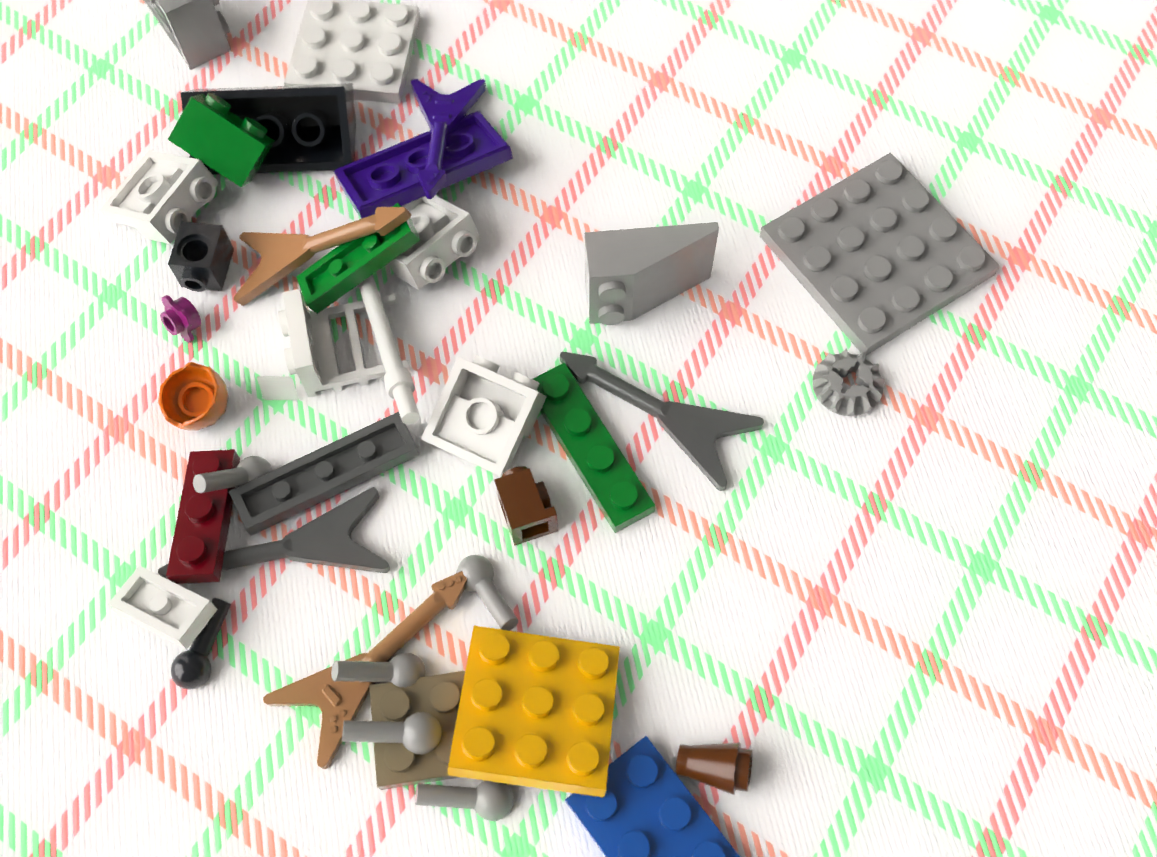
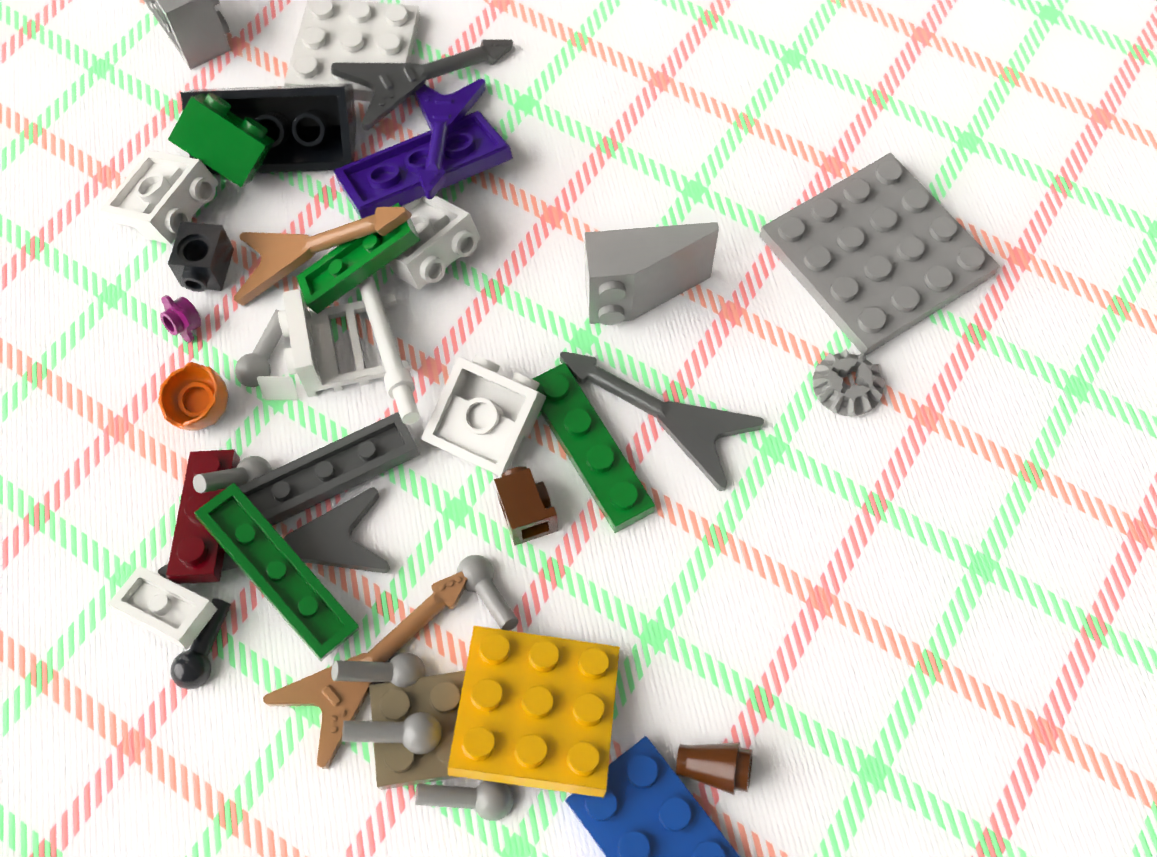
none -> green plate [194,483,359,662]
none -> light grey bar [235,309,283,387]
none -> dark grey piece [331,39,514,130]

